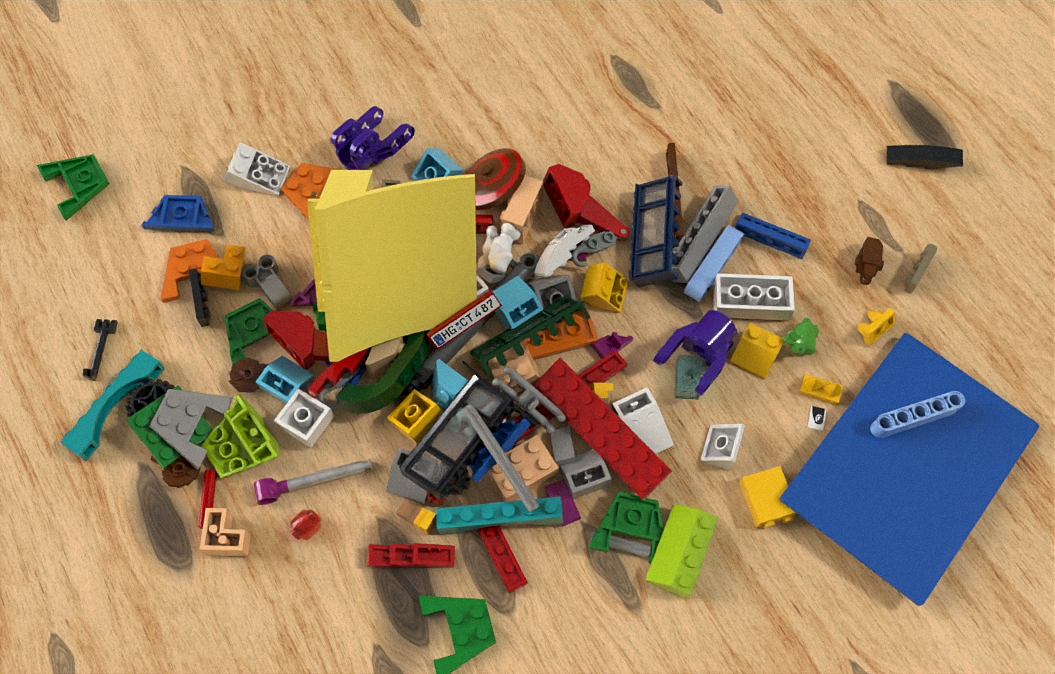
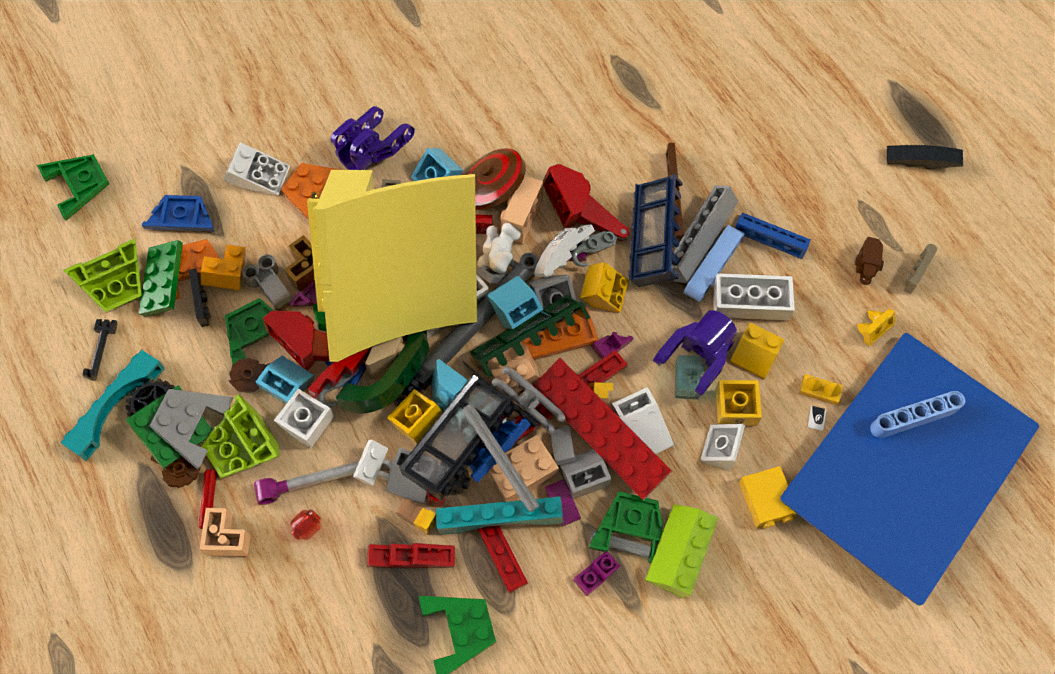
tile [426,289,502,349] -> none
bright green animal [783,318,819,356] -> none
none -> lime wedge [63,238,142,313]
none -> green plate [139,240,183,317]
none -> pearl gold brick [284,235,315,292]
none -> white hinge [353,440,393,486]
none -> magenta slope [573,552,621,596]
none -> yellow brick [715,380,762,426]

